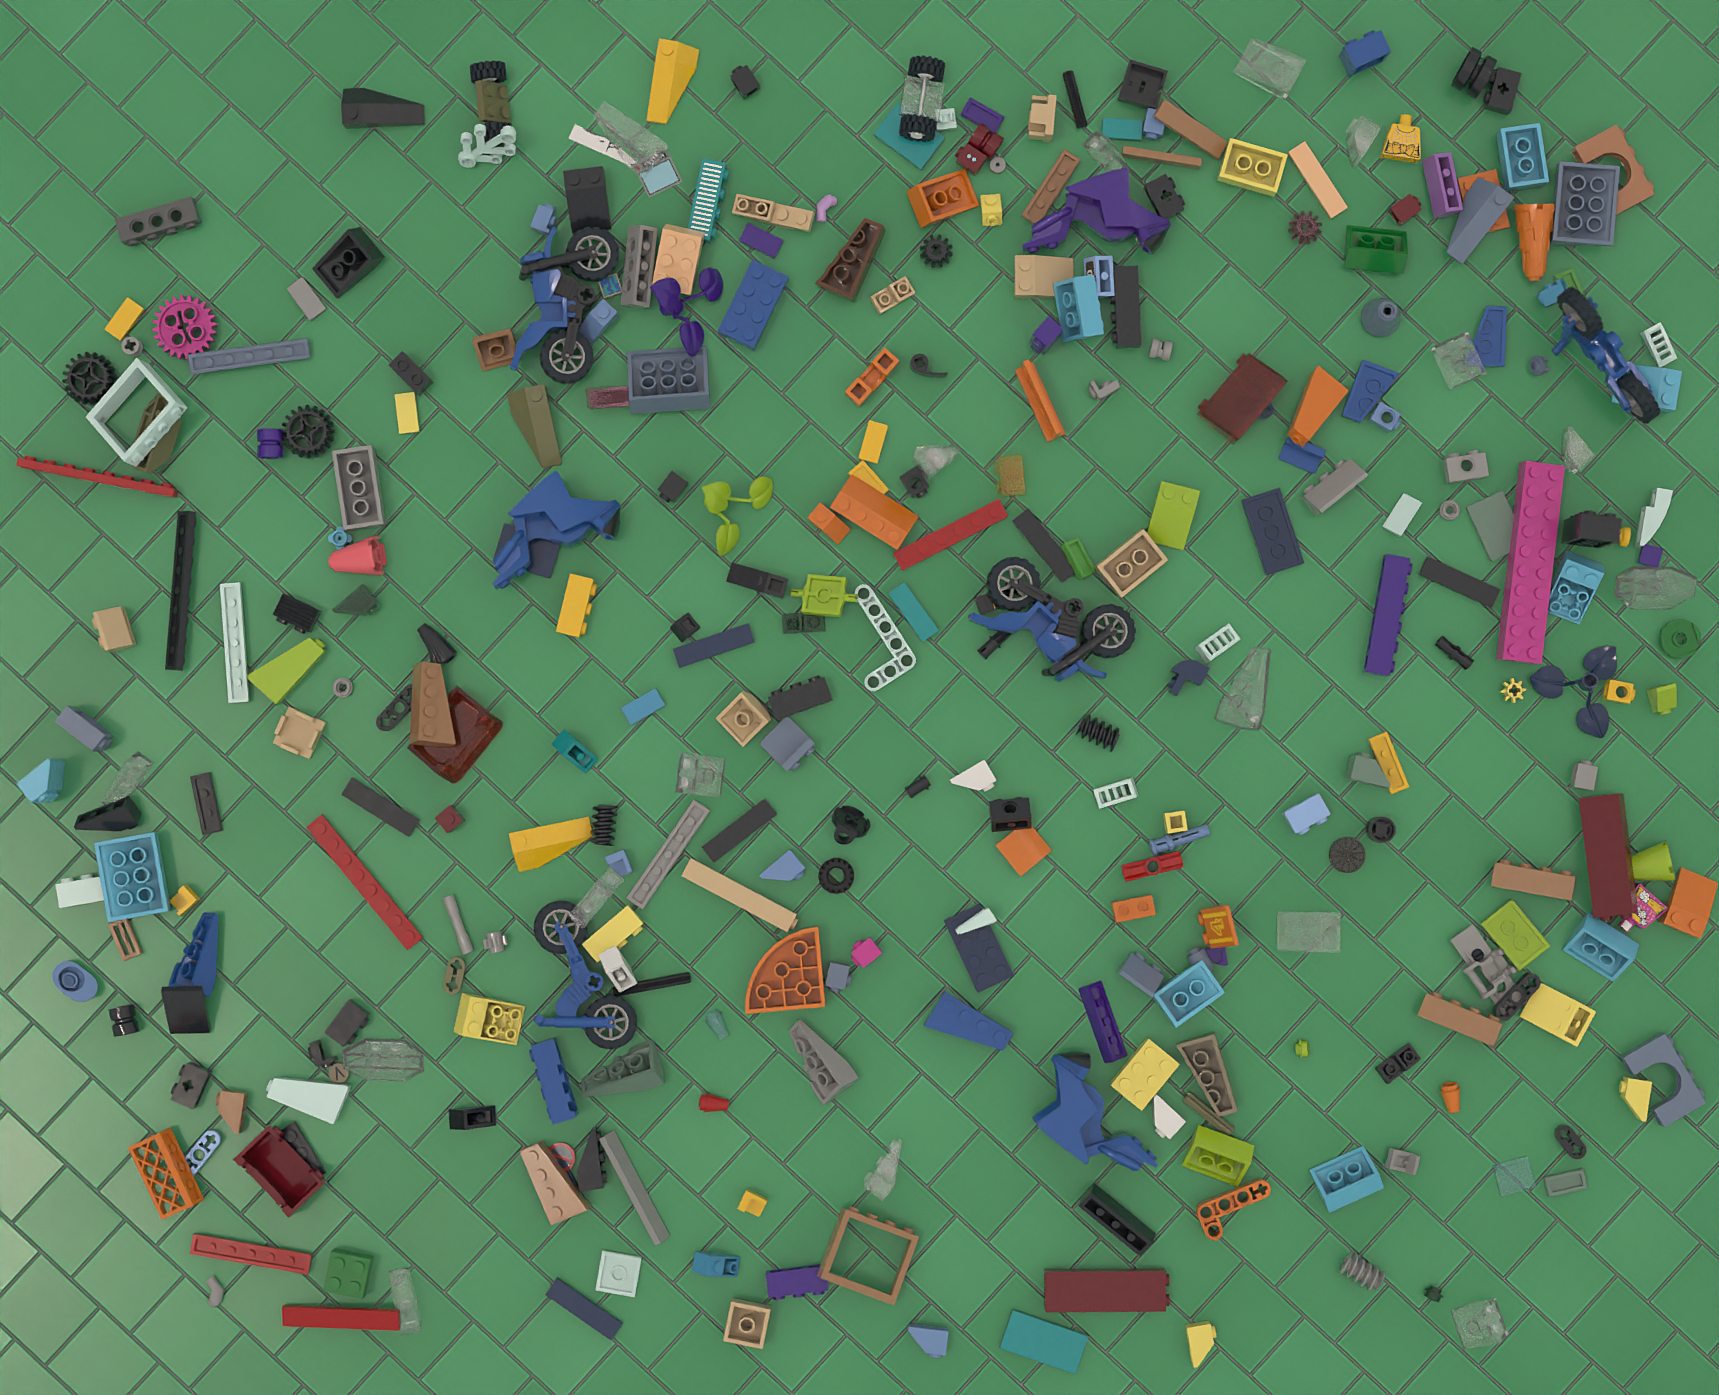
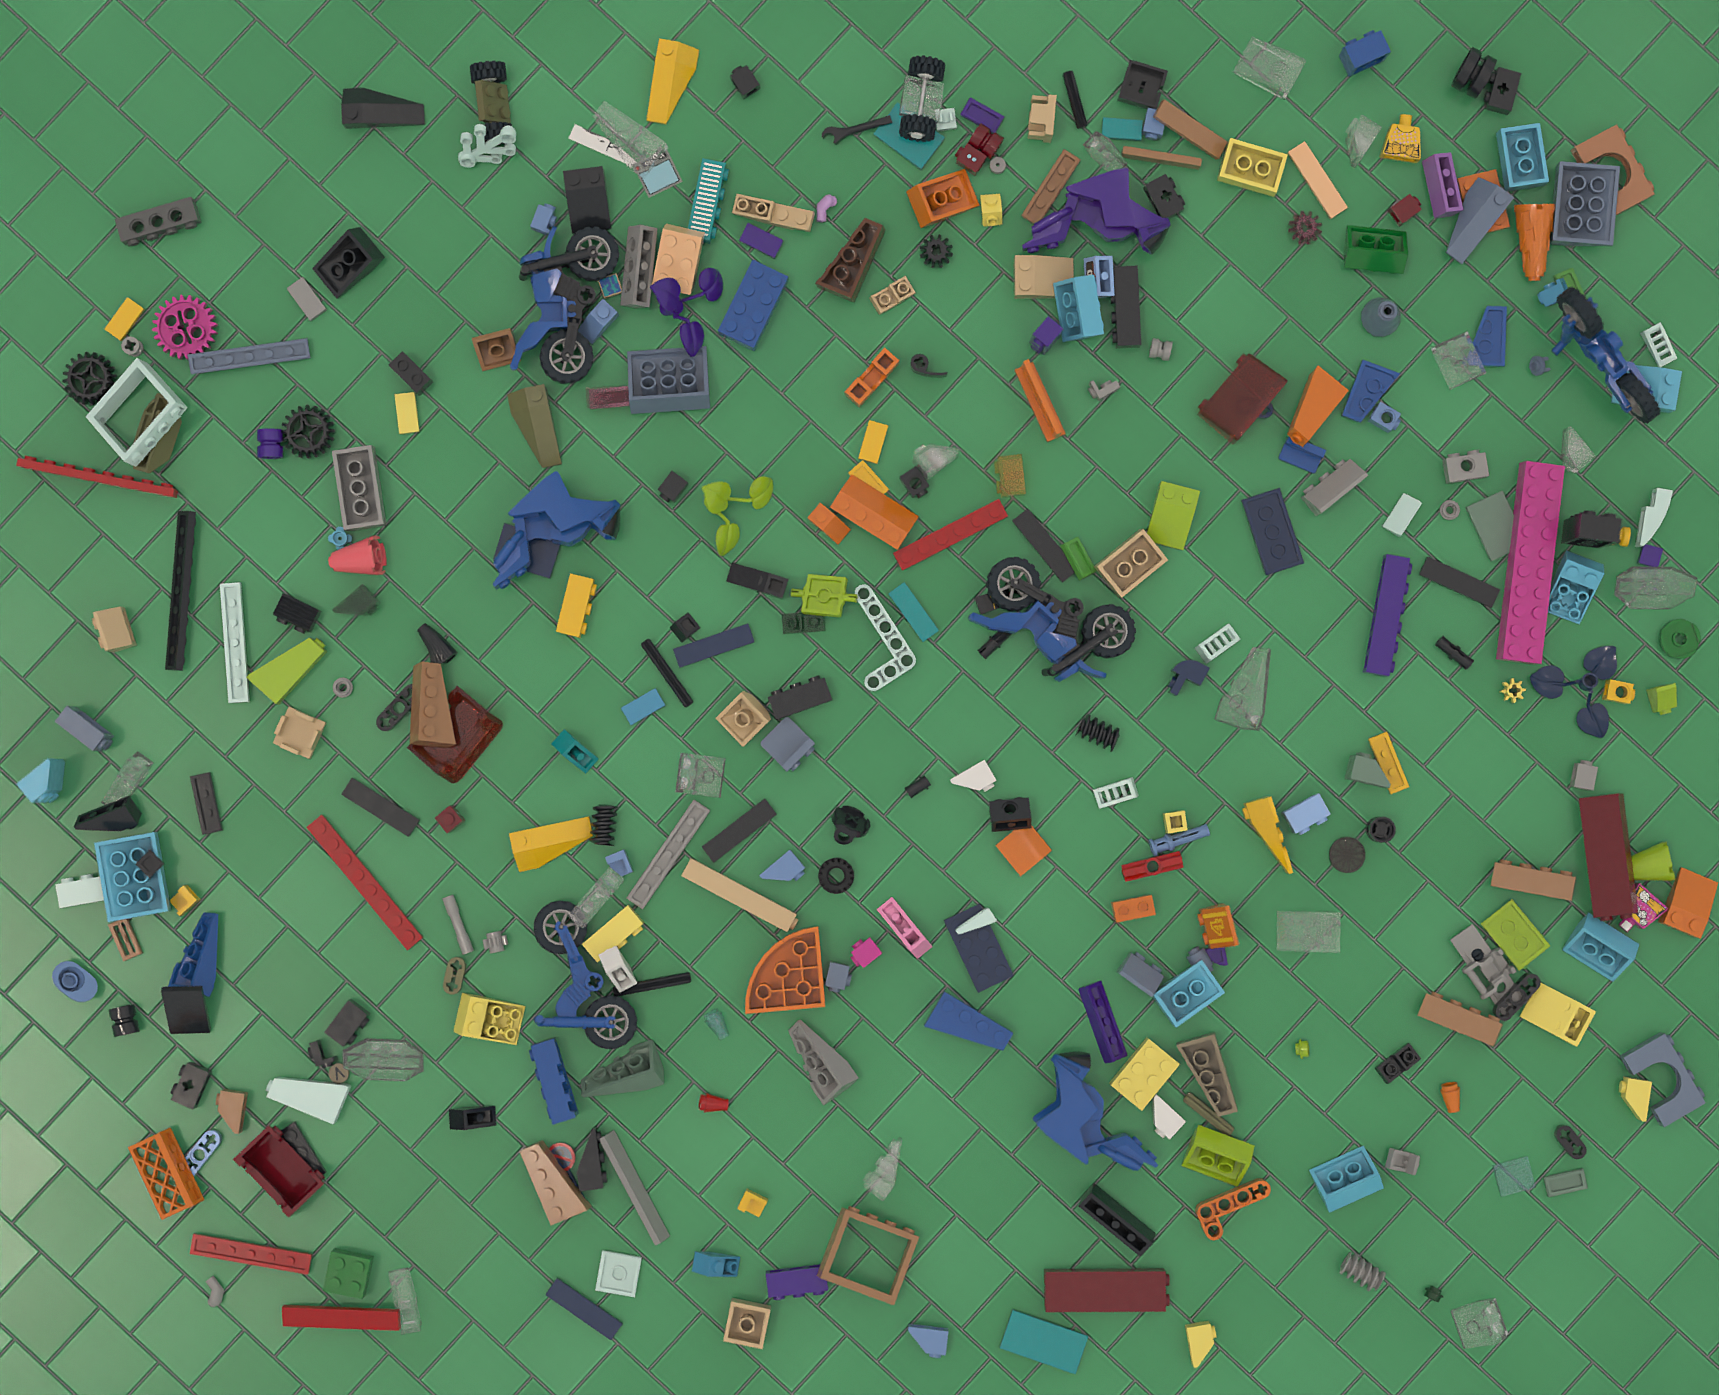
none -> black tile [136,850,165,878]
none -> black axle [641,639,693,707]
none -> black piece [822,115,892,145]
none -> bright pink slope [877,897,933,959]
none -> yellow wedge [1242,796,1293,874]

